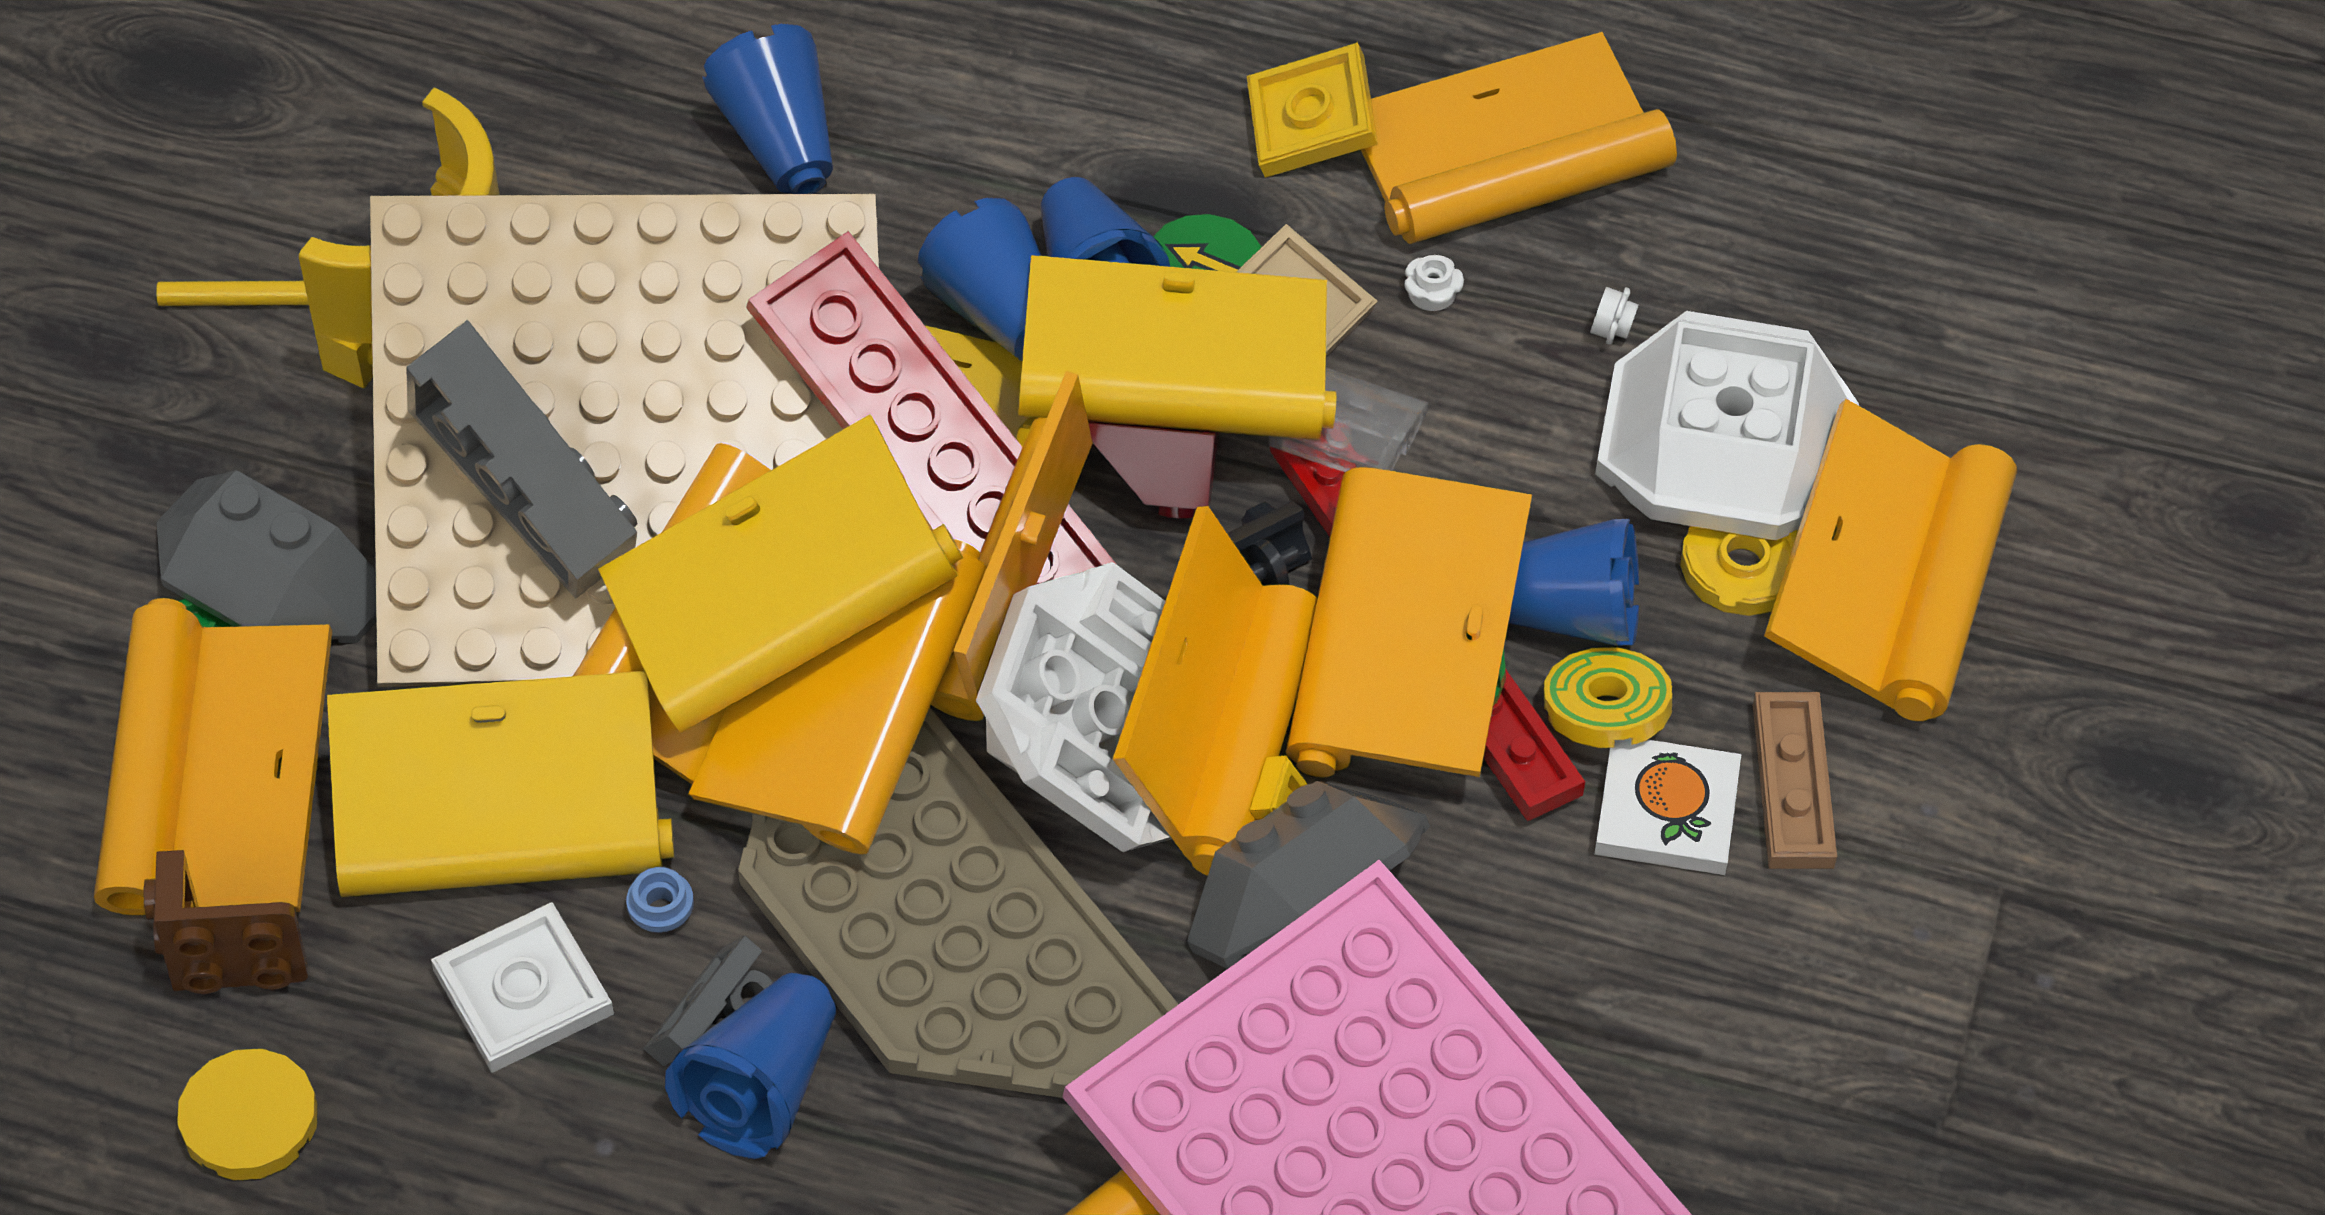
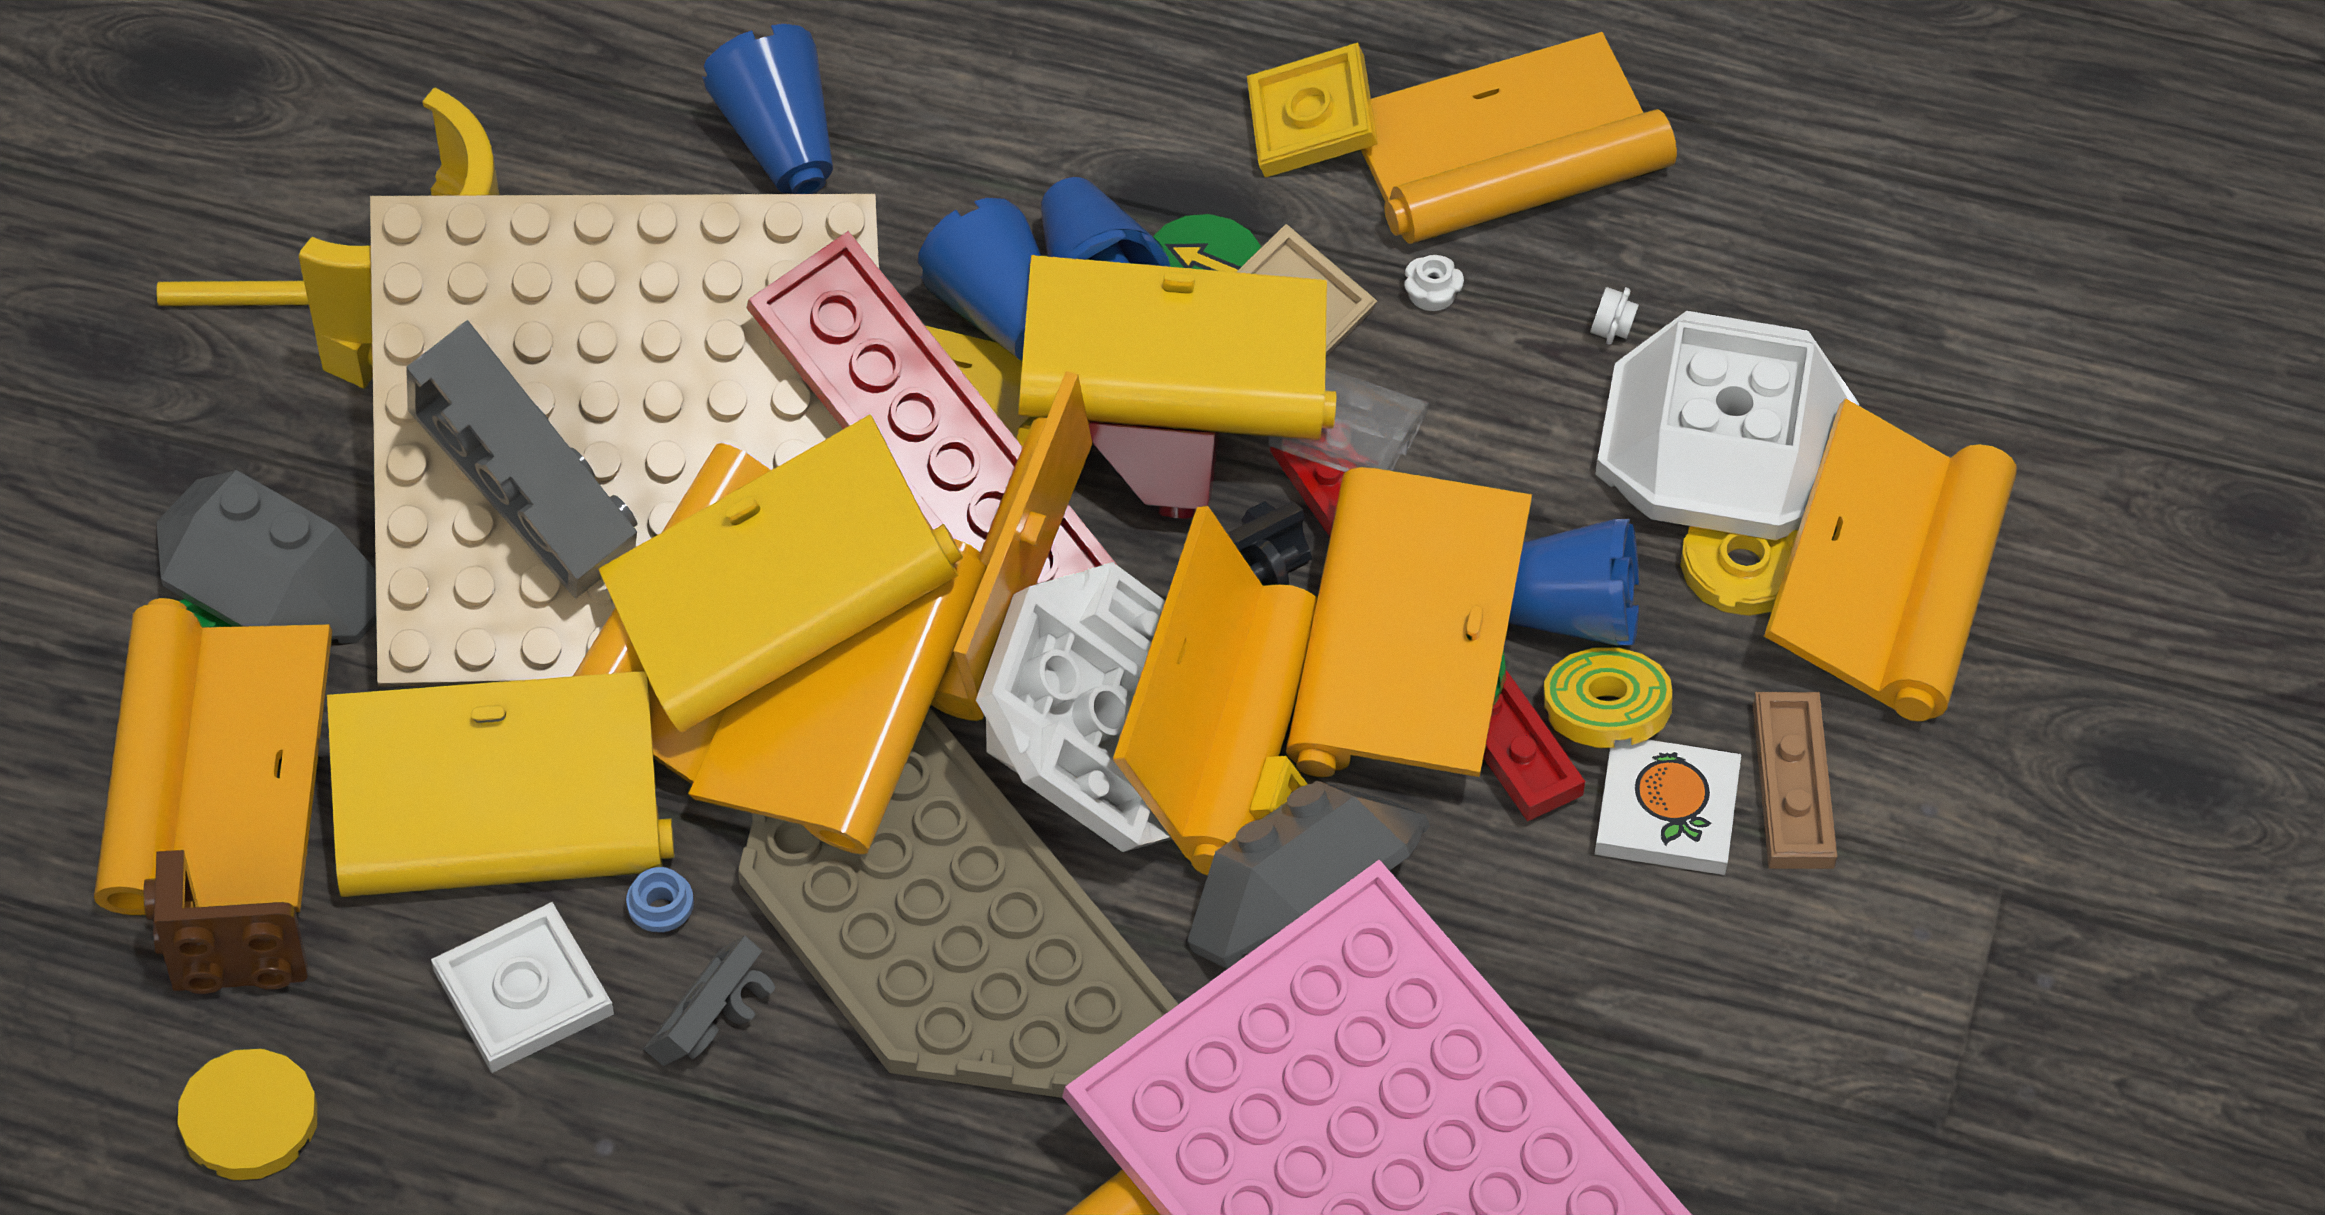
blue cone [665,973,836,1159] -> none

